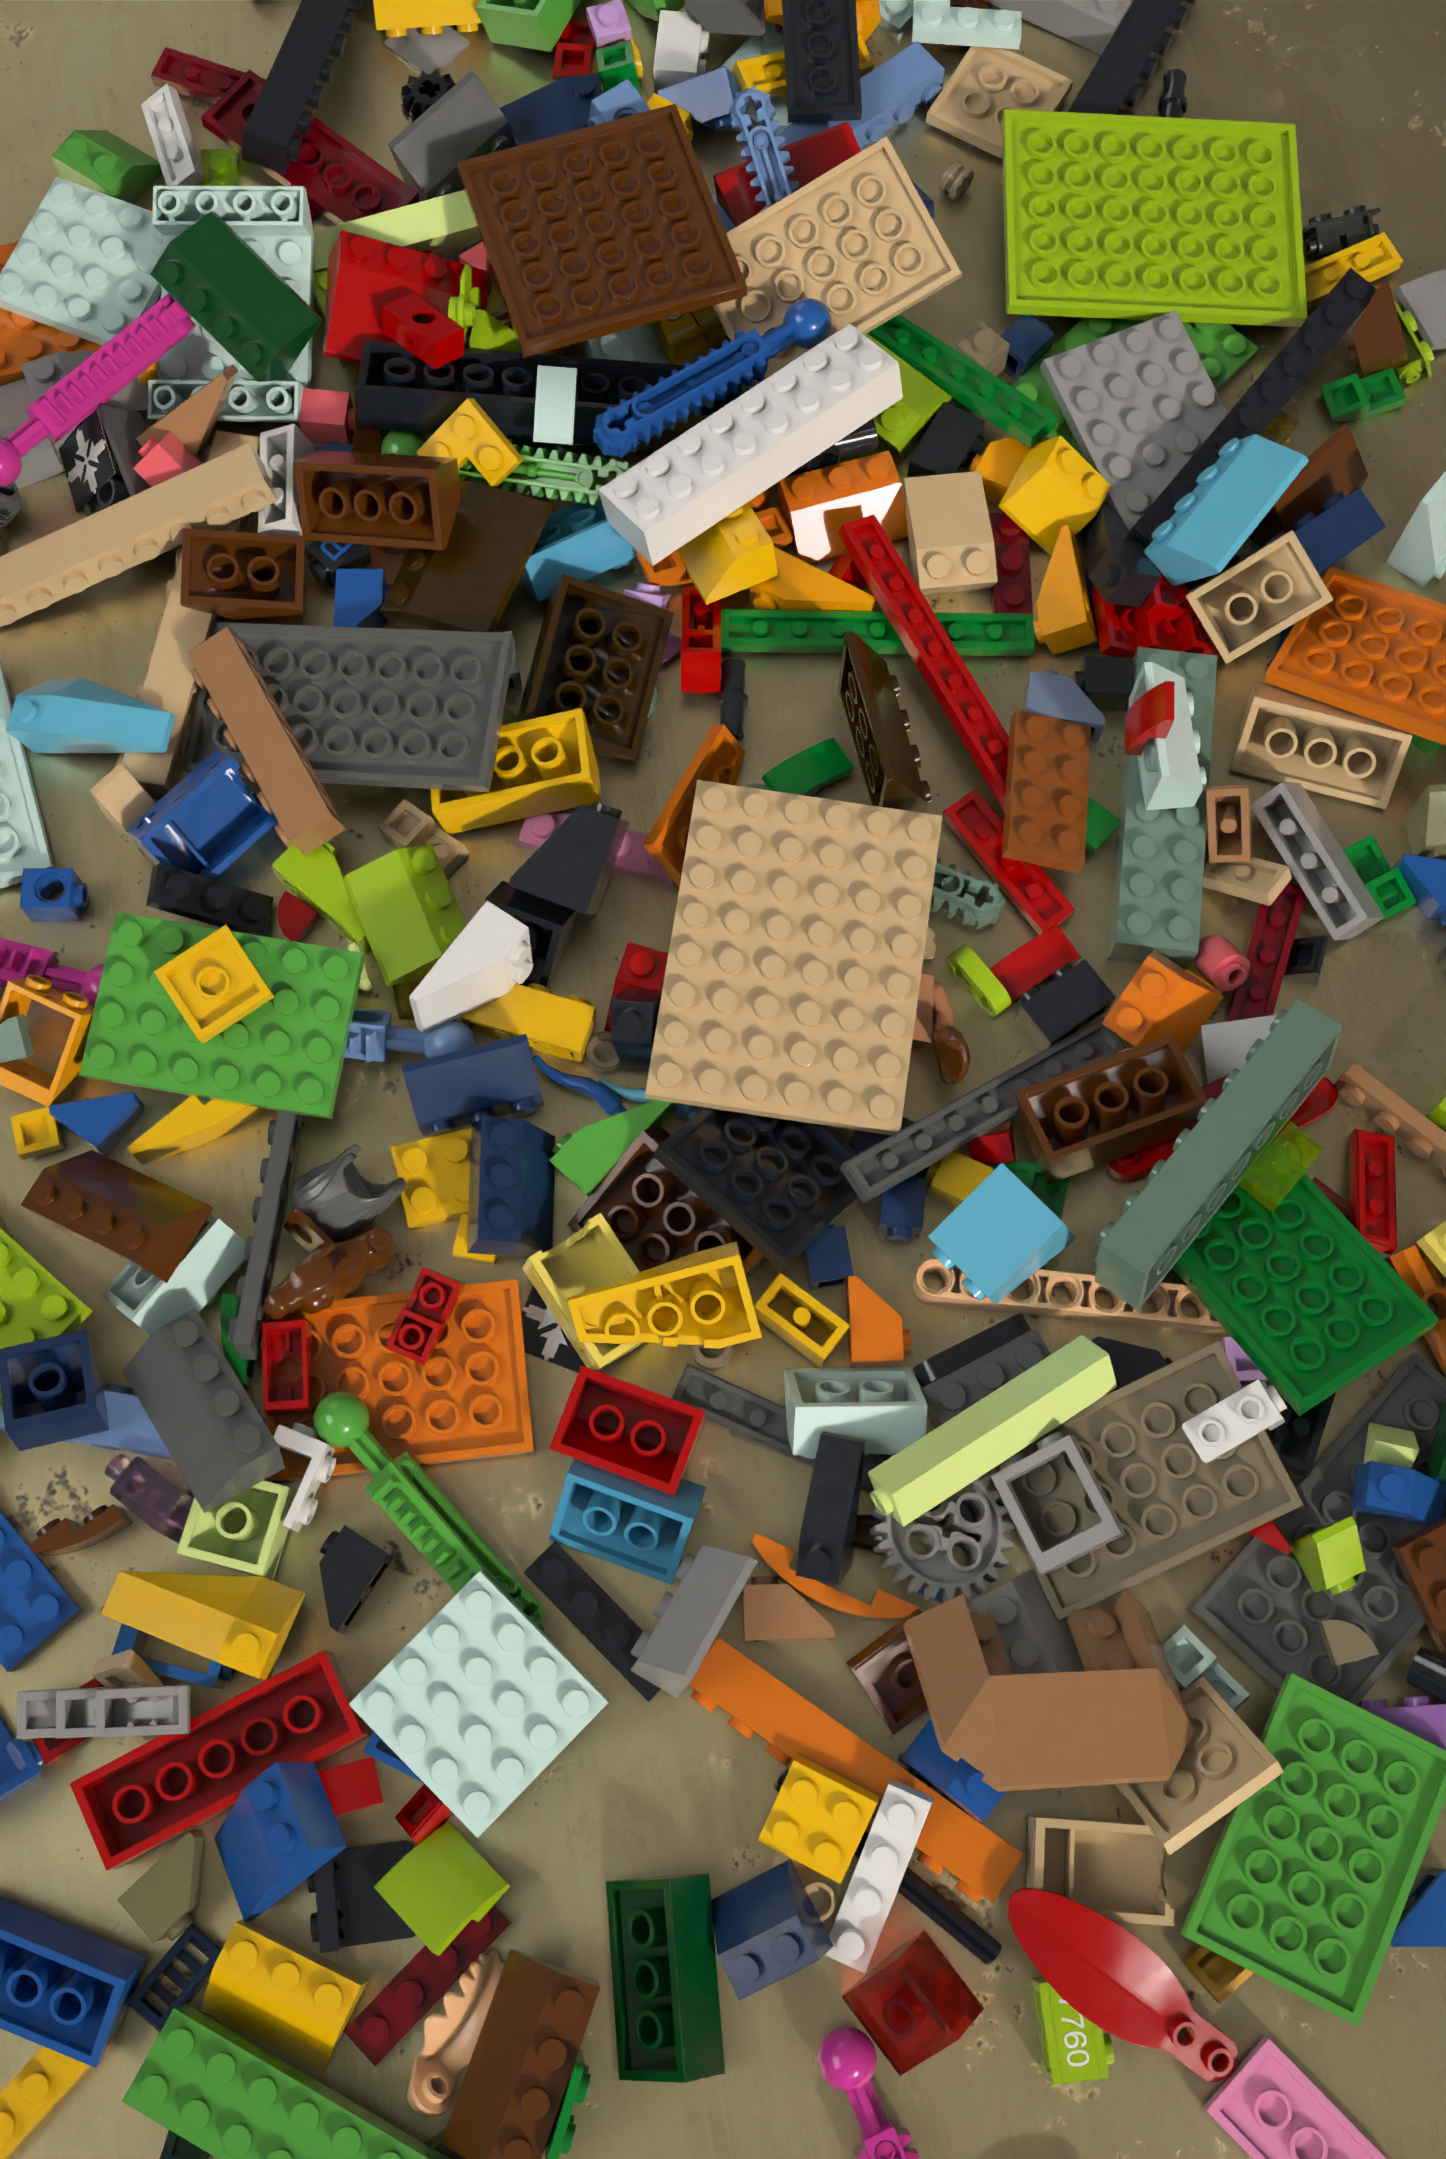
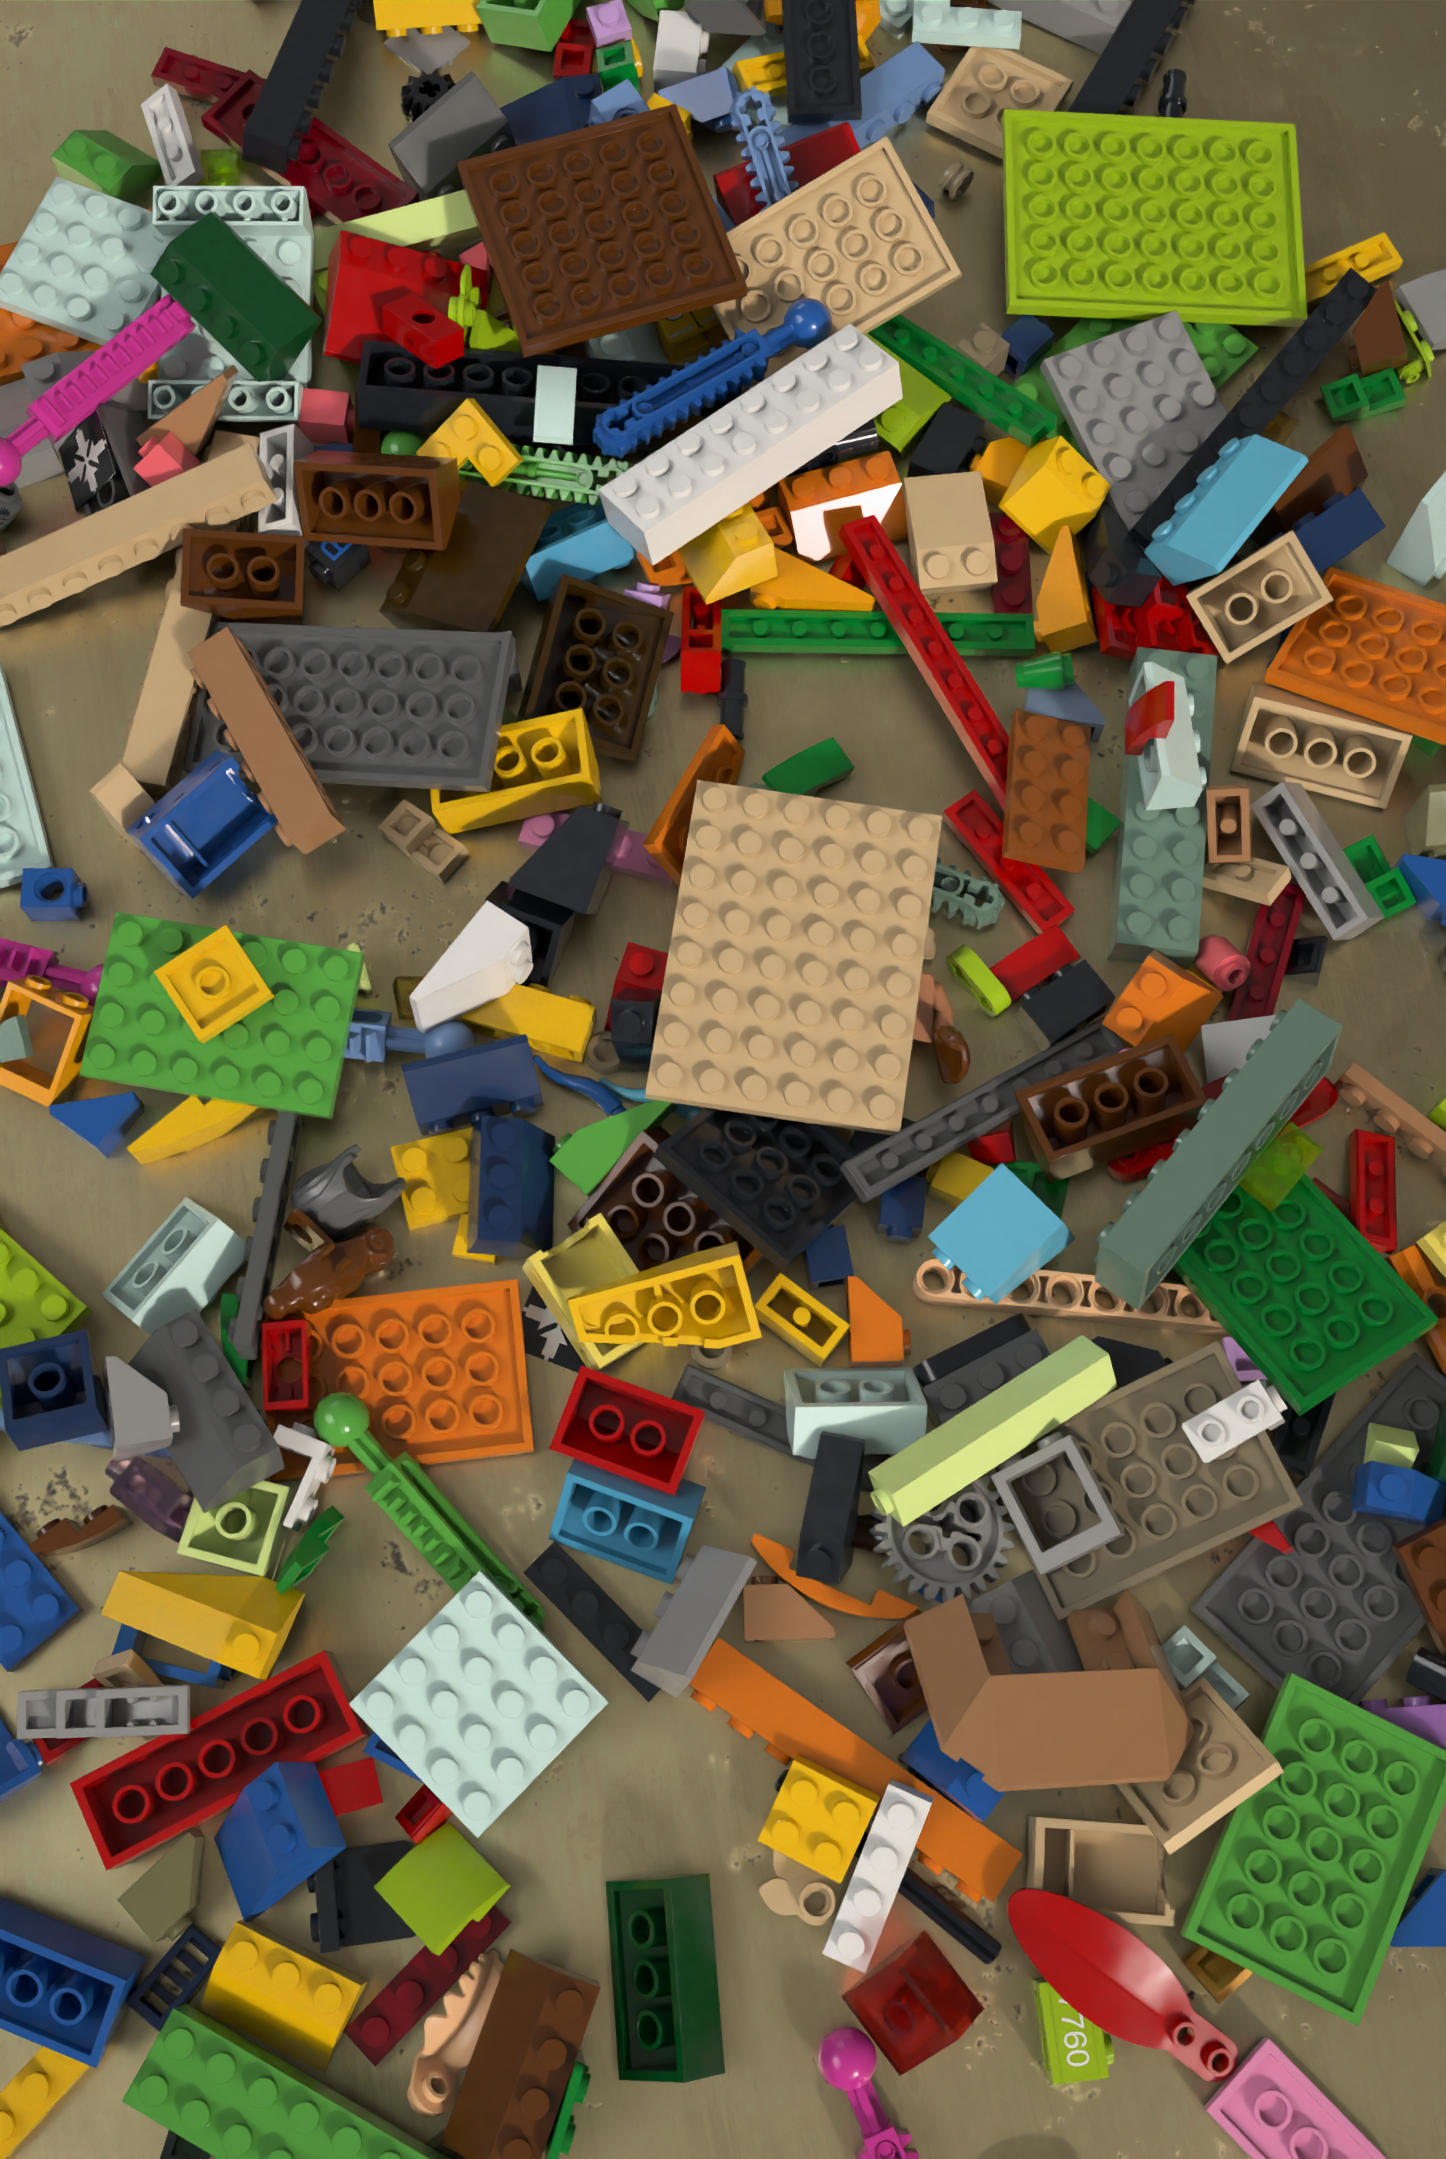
medium azure wedge [6,678,176,753] -> none
yellow plate [10,1107,64,1160] -> none
reddish brown slope [21,1150,213,1283] -> none
black plate [146,863,274,937] -> none
lime slope [271,841,371,955] -> none
red tile [277,890,320,942] -> none
black slope [319,1525,394,1634] -> none
blue slope [333,569,392,628] -> none
lime slope [343,844,467,986] -> none
red slope [385,1267,465,1365] -> none
dark blue slope [711,1859,833,2001] -> none
dark brown slope [838,631,932,813] -> none
black brick [1073,656,1133,711] -> none
lime slope [1290,1516,1366,1596] -> none
pearl dark grey hinge [1302,205,1381,257] -> none
dark tan tile [1318,1619,1379,1667] -> none
none -> light grey slope [103,1355,180,1462]
none -> green slope [276,1505,344,1595]
none -> green cone [1015,650,1074,690]

